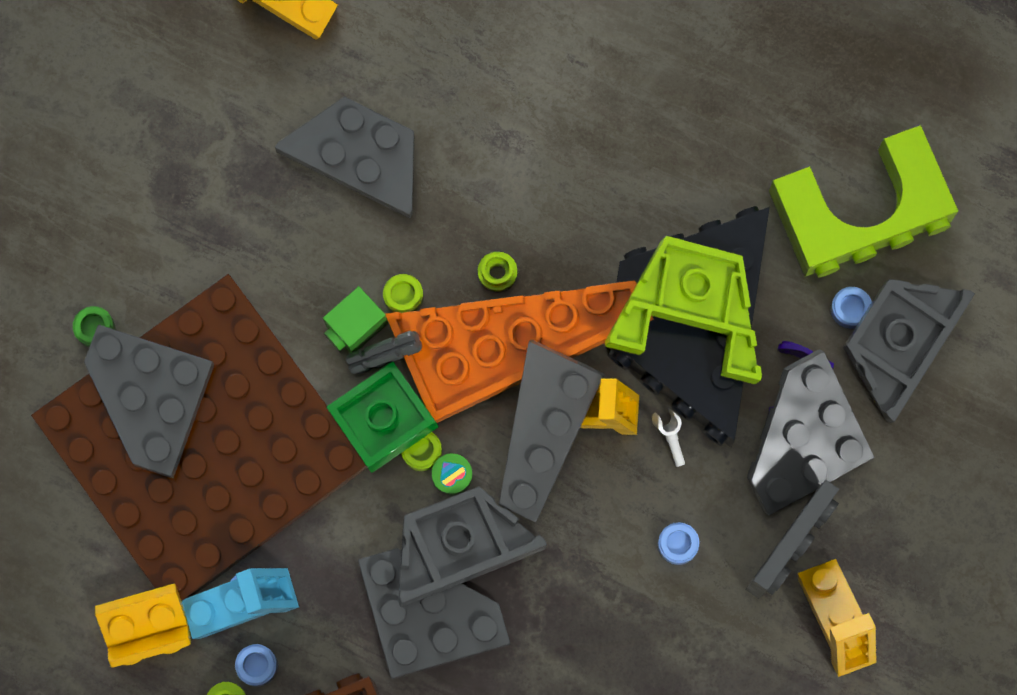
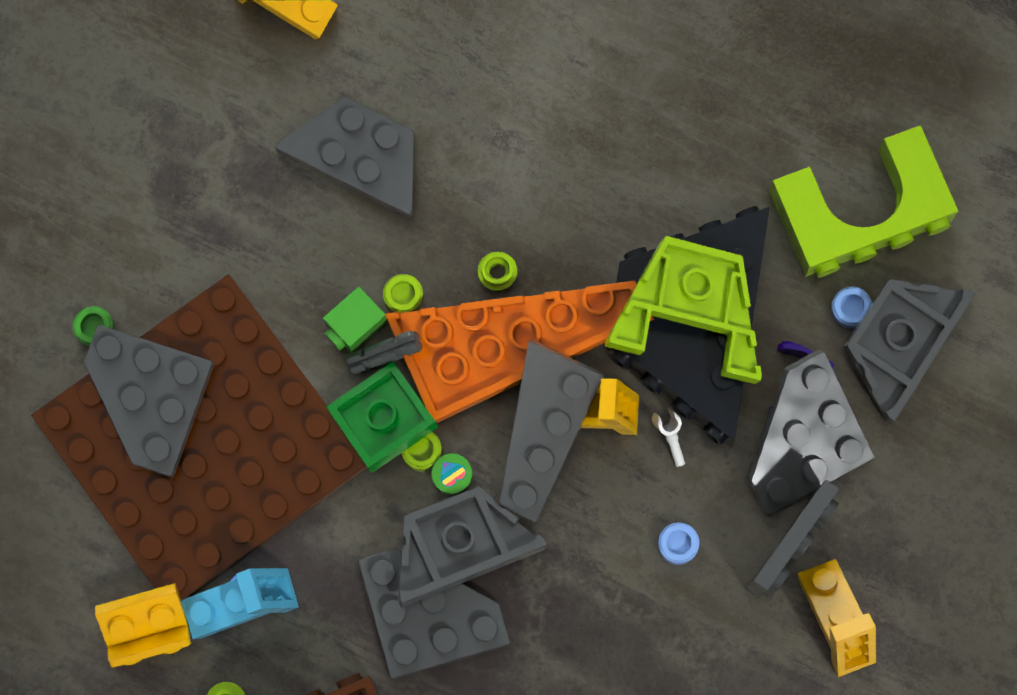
light blue tile [235,644,278,687] -> none

